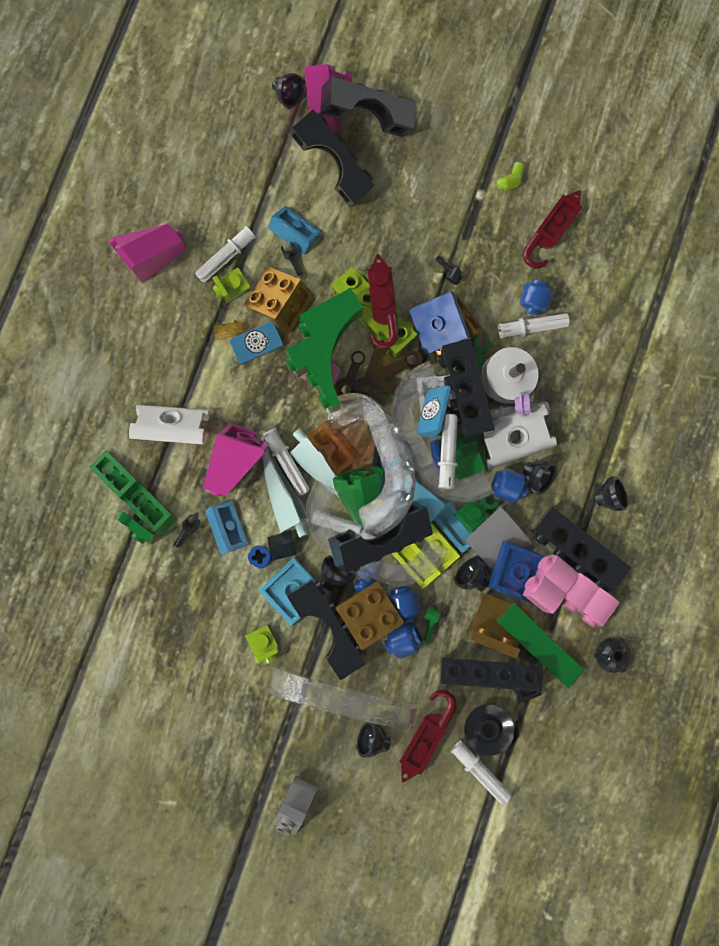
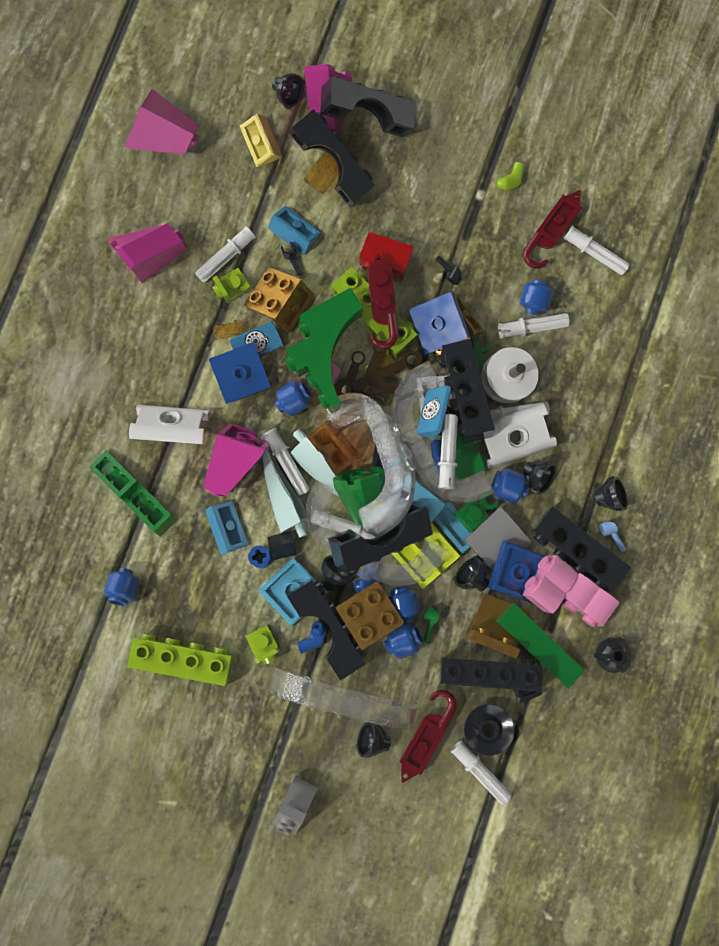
green plate [115,511,158,544] -> none
black hand [173,515,200,548] -> none
lavender plate [515,392,531,417] -> none
none -> blue head [104,568,140,606]
none -> dark pink slope [125,89,199,154]
none -> lime brick [127,633,234,686]
none -> blue plate [209,342,271,404]
none -> light yellow slope [240,114,282,167]
none -> blue head [275,380,312,416]
none -> blue arm [297,621,327,654]
none -> clear yellow plate [304,152,338,194]
none -> red brick [359,231,413,280]
none -> white axle [564,226,629,275]
none -> light blue hand [599,521,626,552]

